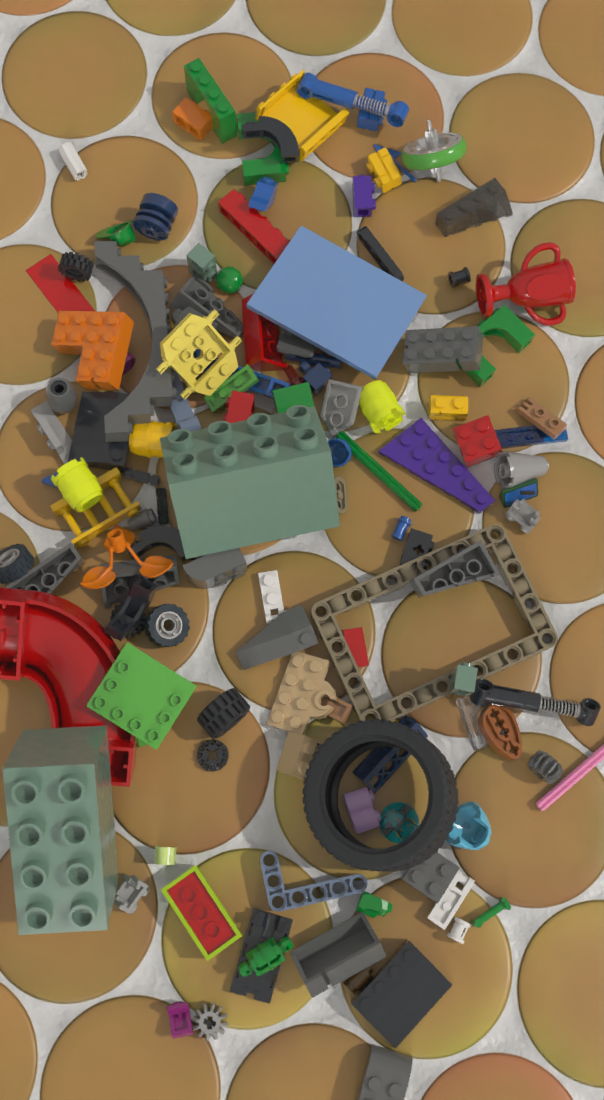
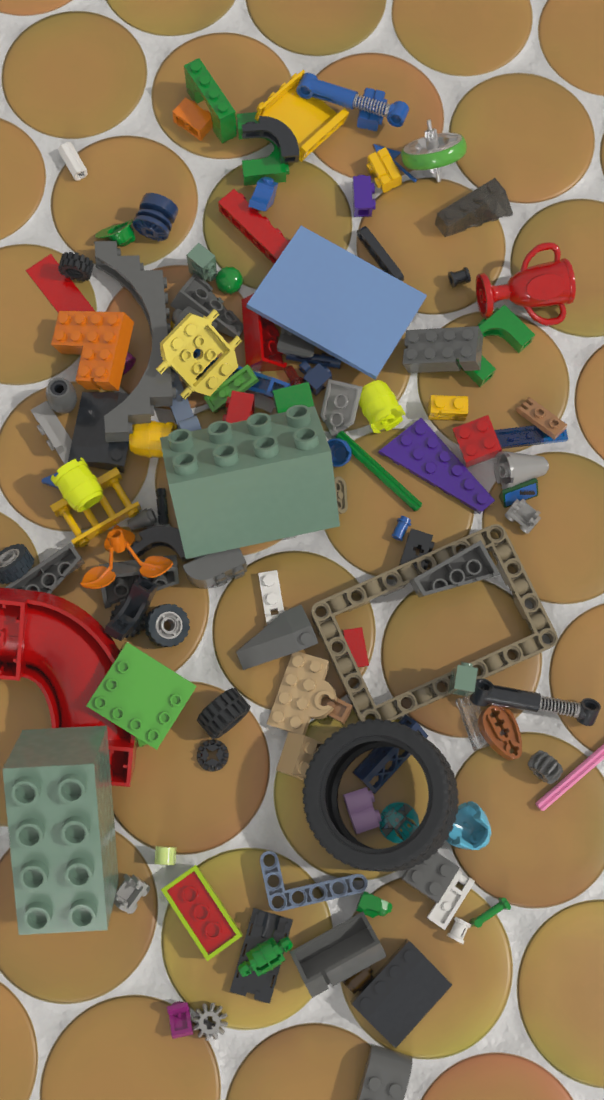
black axle [123,467,160,487] -> none

